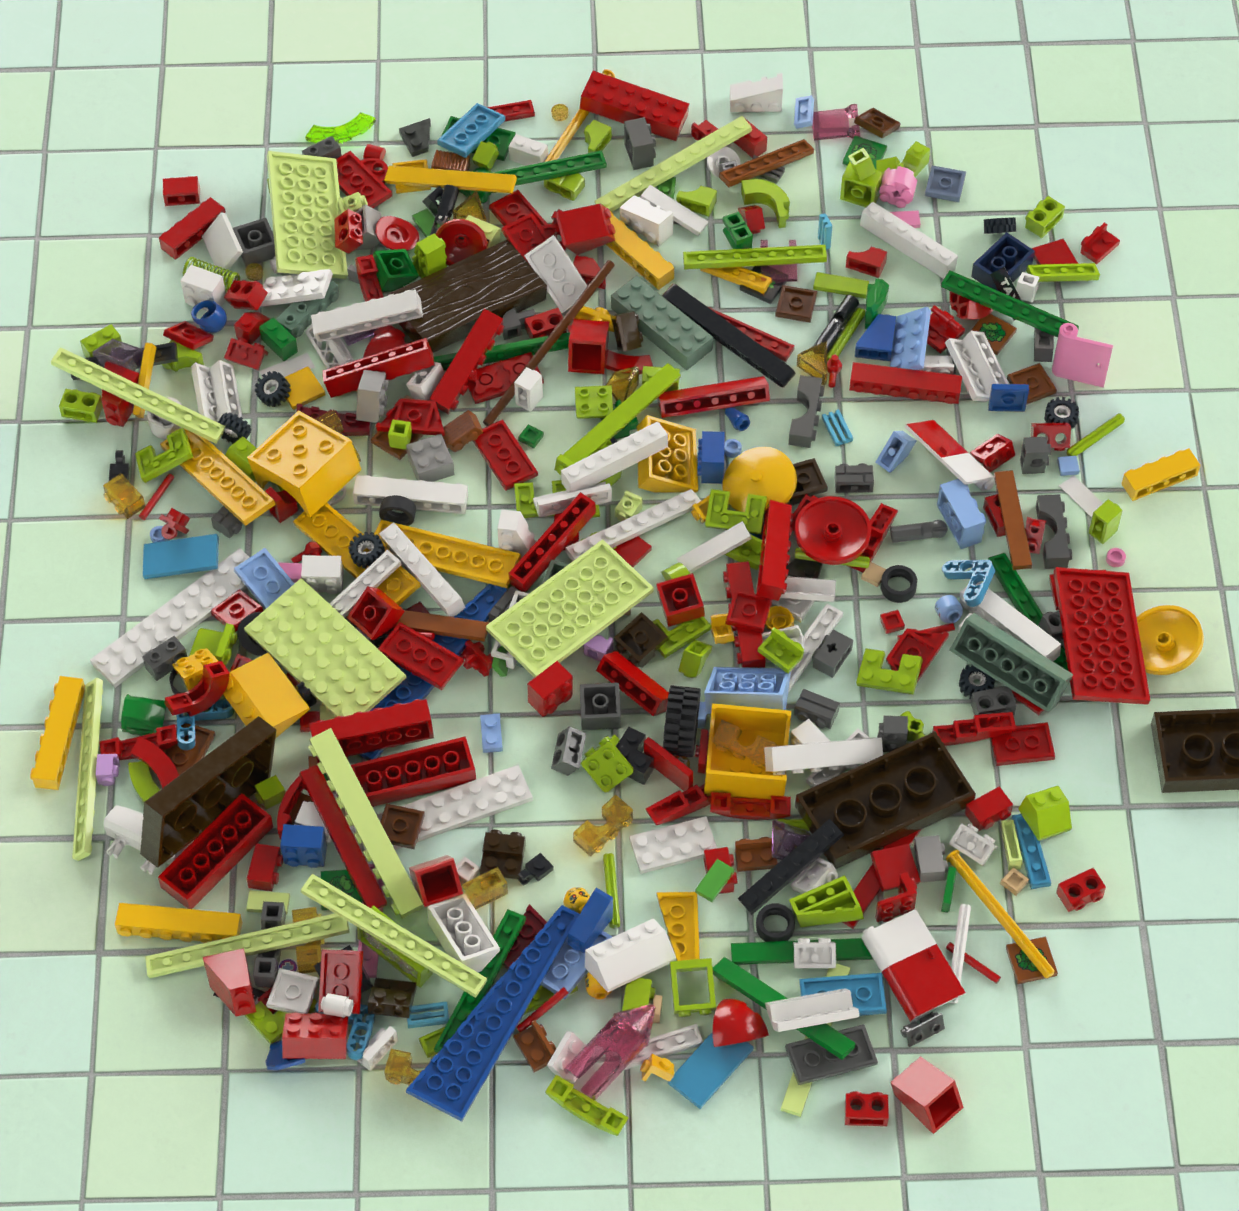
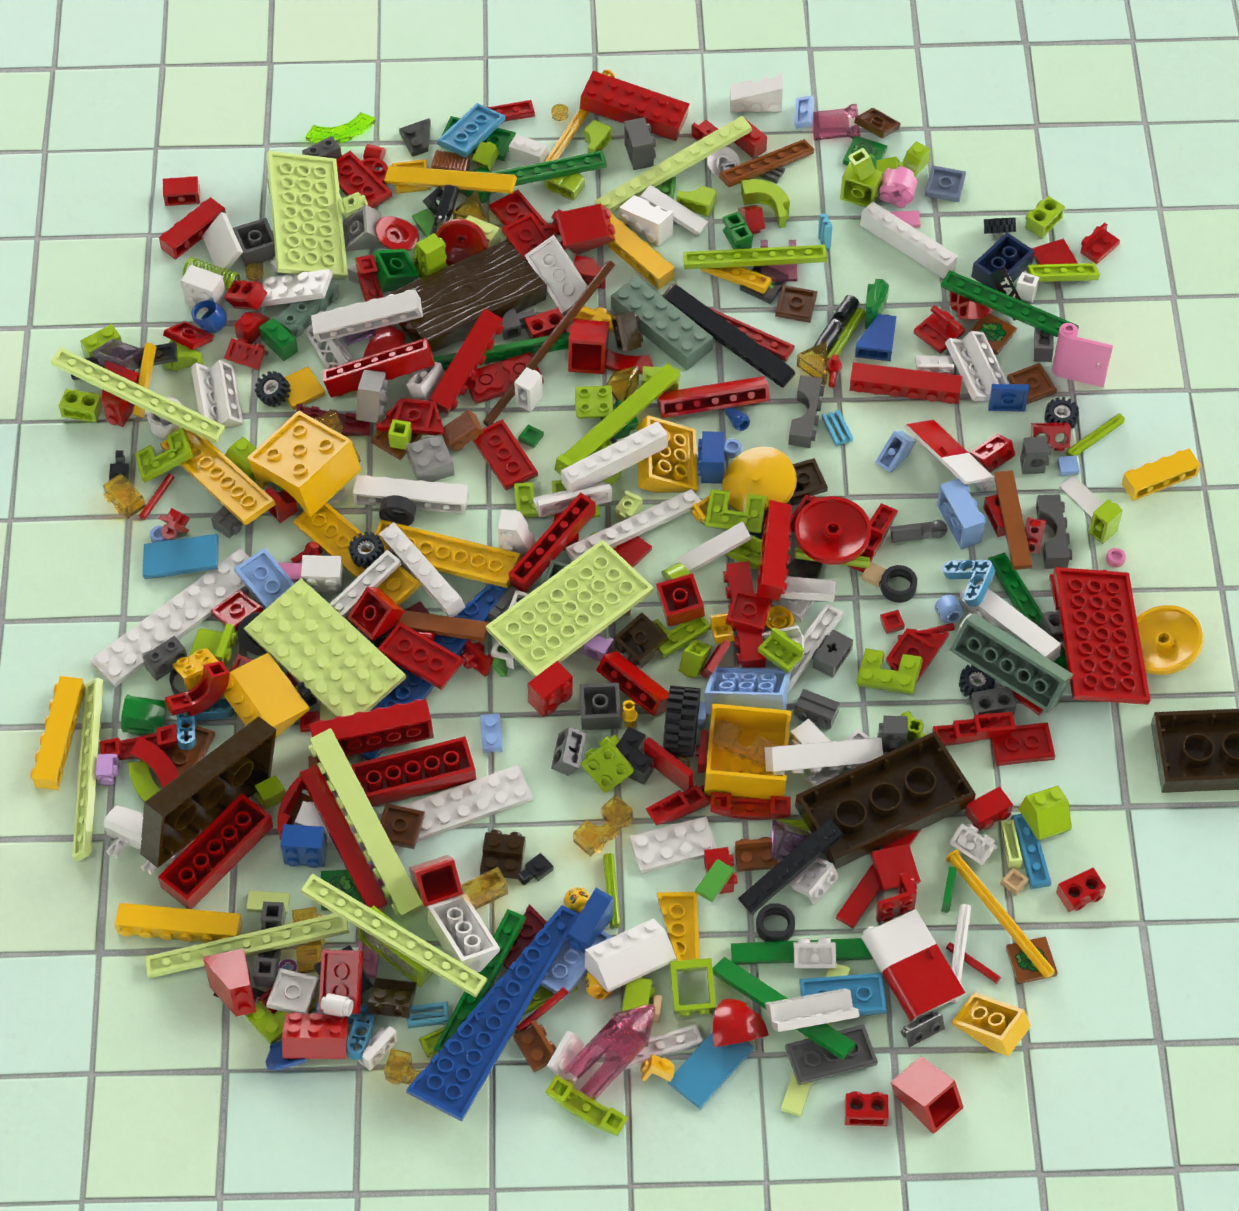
black bush [218,412,252,444] -> none
red brick [247,843,283,892] -> none
white sticker [259,353,315,378] -> none
red brick [334,209,363,254] -> none
white tile [456,857,480,885] -> none
lime wedge [789,875,864,928] -> none
lime tile [813,272,869,299] -> none
dark grey brick [834,463,874,493] -> none
red arch [845,246,887,278] -> none
light blue plate [890,307,931,370] -> none
light grey brick [914,835,948,882] -> none
none -> yellow axle [622,700,638,728]
none -> red tile [700,640,731,678]
none -> yellow slope [951,992,1031,1057]

